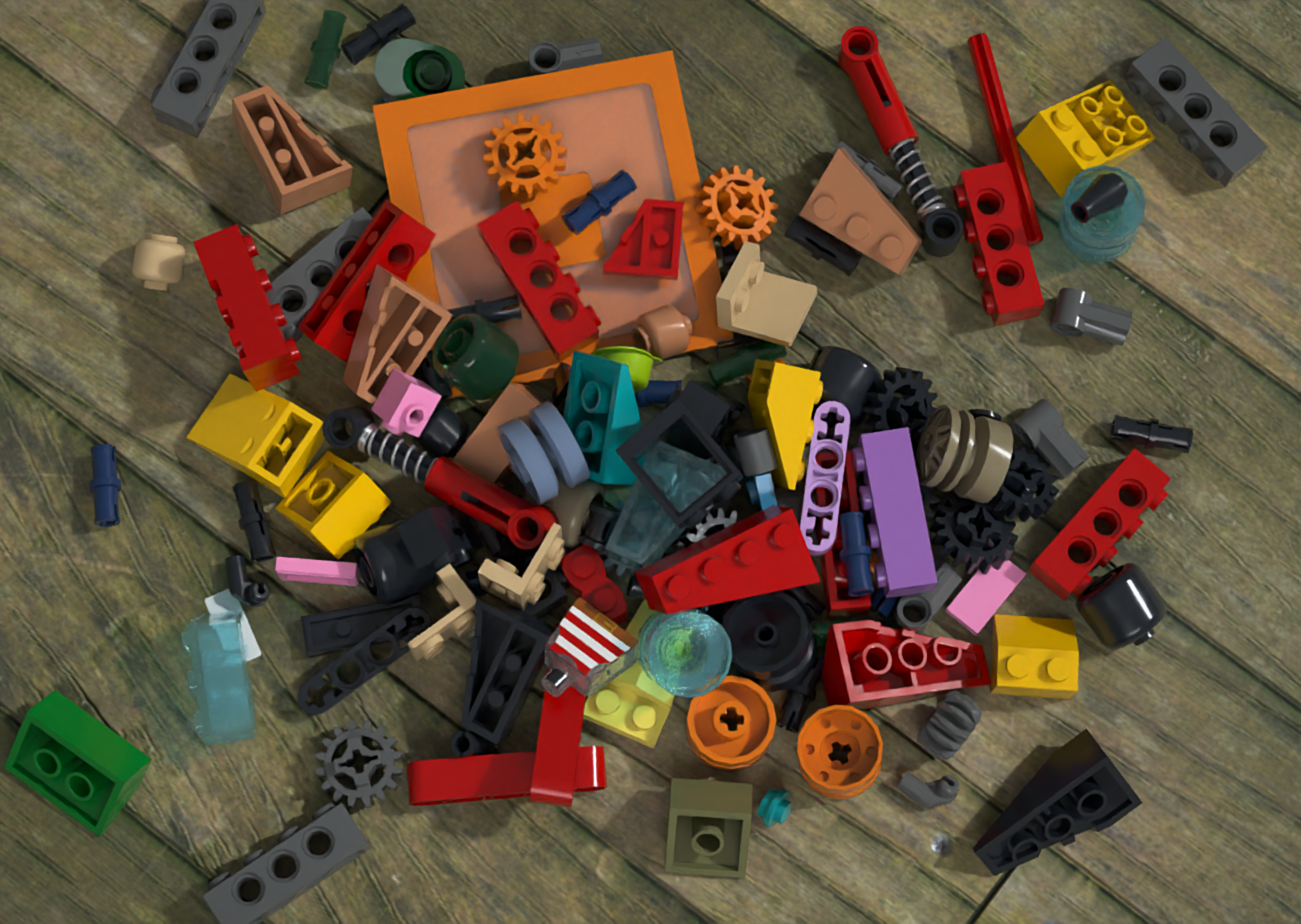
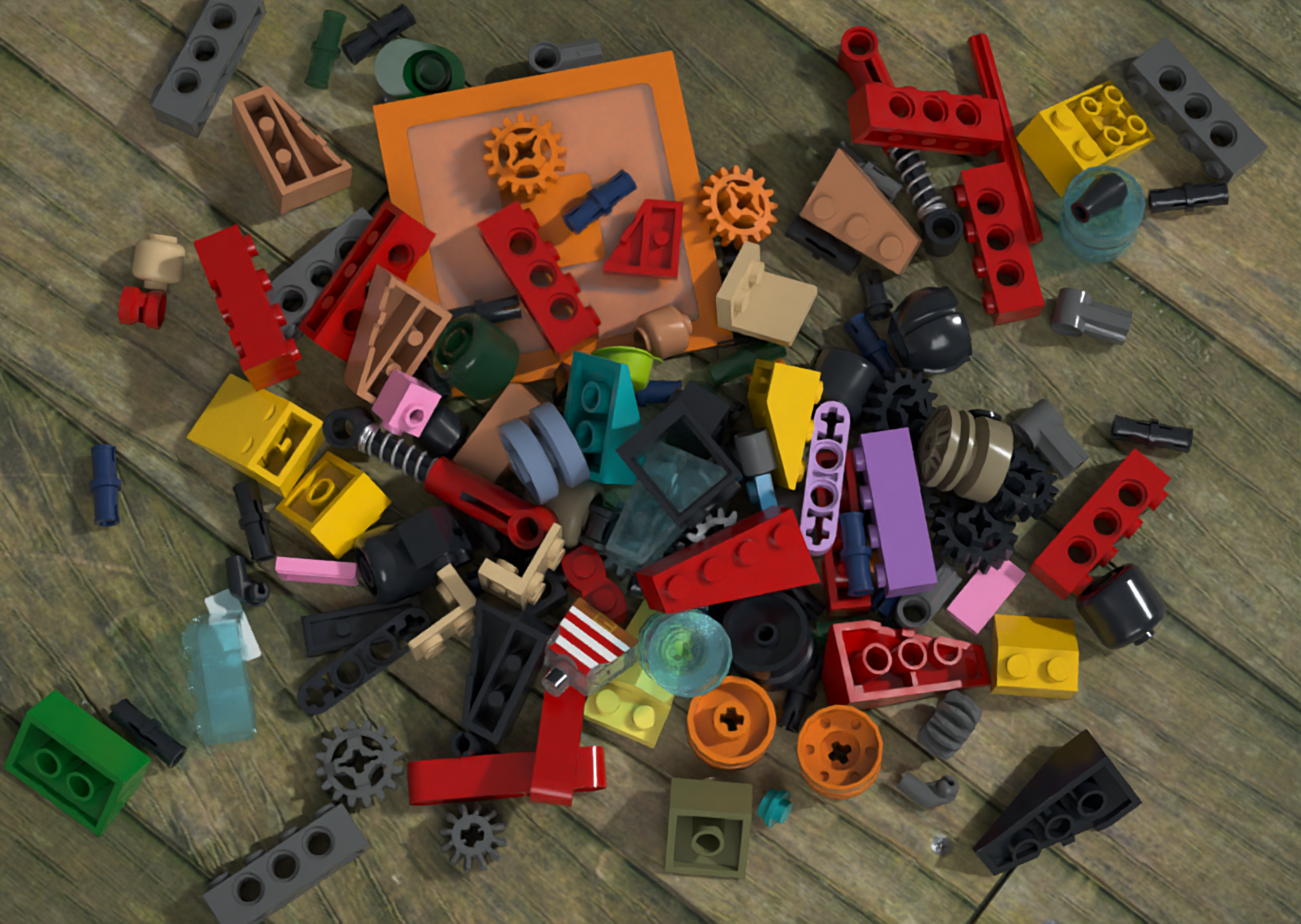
none -> black pin [109,698,187,768]
none -> red wheel [118,285,167,329]
none -> dark grey gear [438,802,508,873]
none -> dark blue pin [843,313,899,379]
none -> red brick [847,82,1004,157]
none -> black pin [857,269,893,321]
none -> black piece [888,285,972,376]
none -> black pin [1148,181,1229,214]

